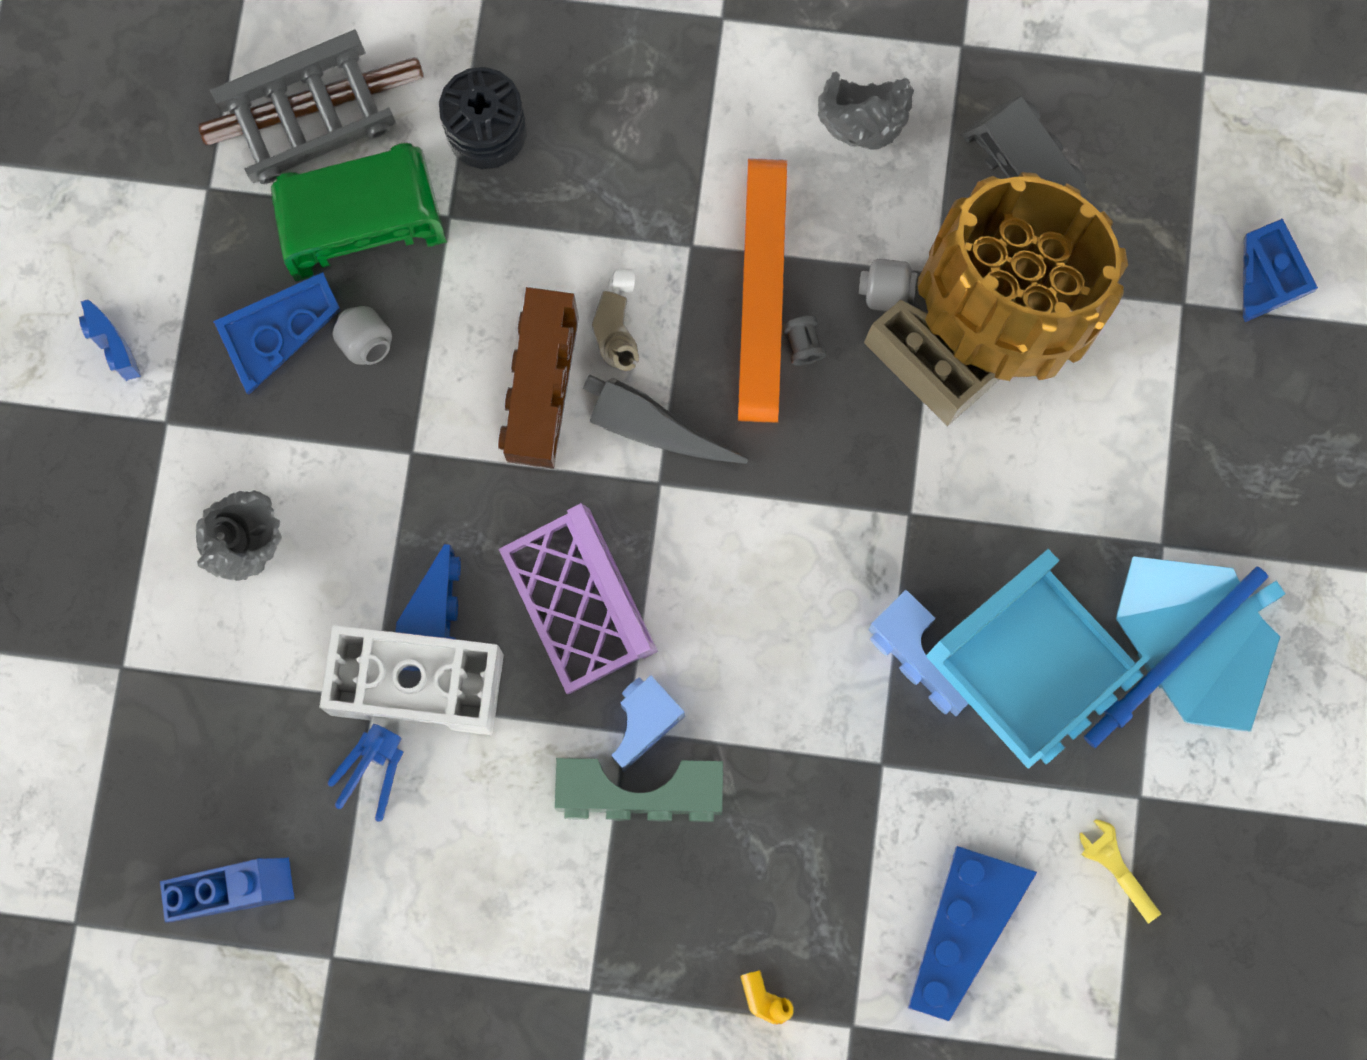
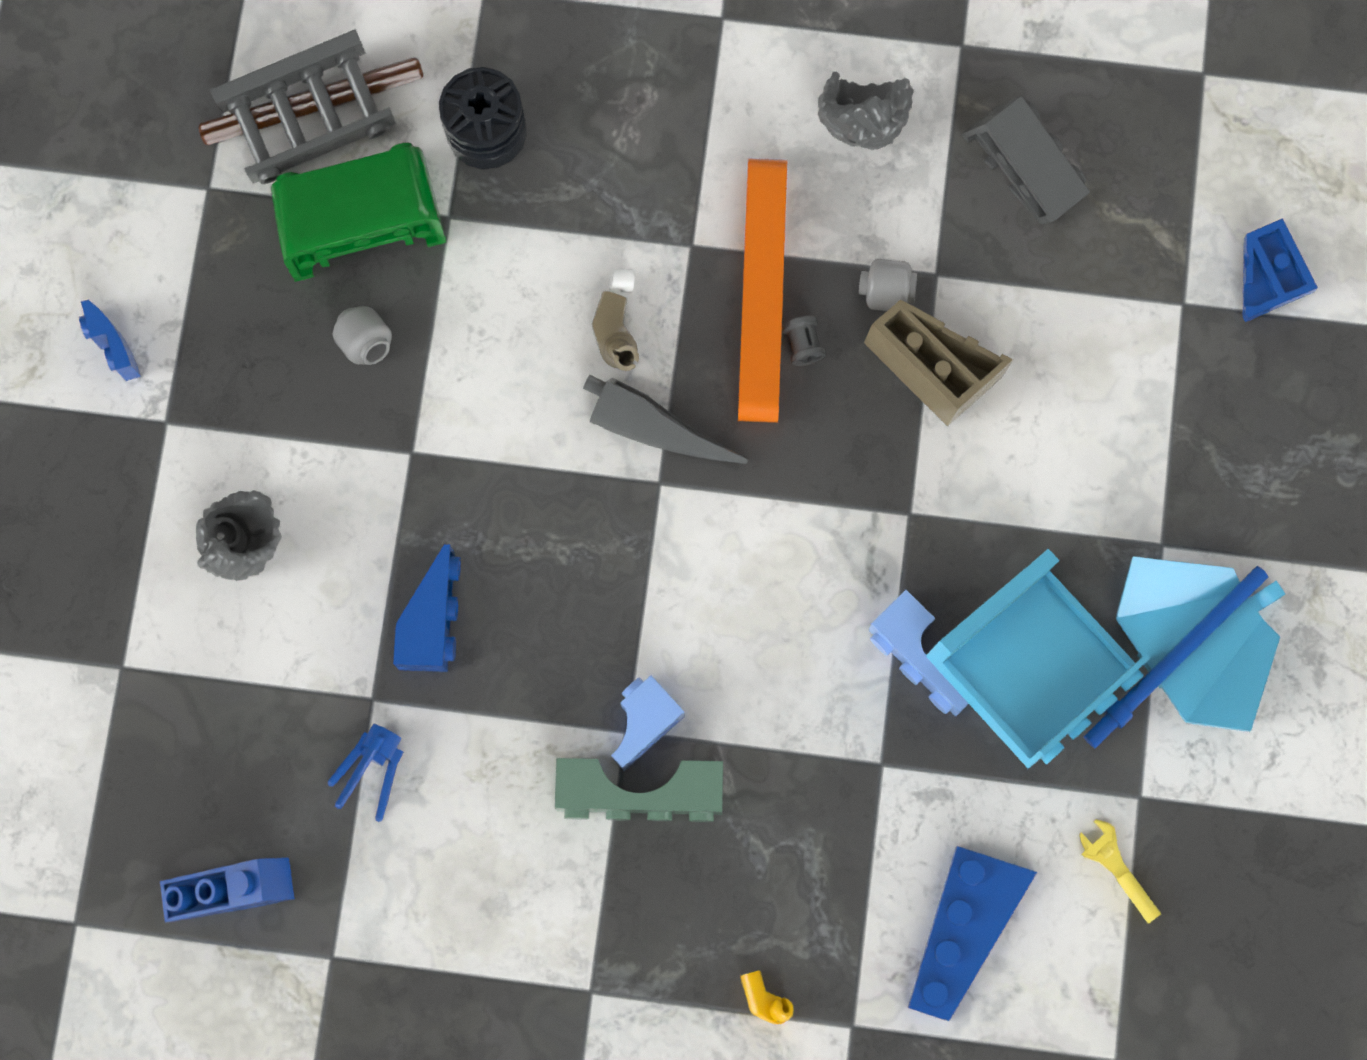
blue wing [214,272,341,395] -> none
white plate [320,625,504,735] -> none
reddish brown wedge [498,287,579,469] -> none
lavender fence [499,503,658,694] -> none
pearl gold wheel [918,172,1128,381] -> none

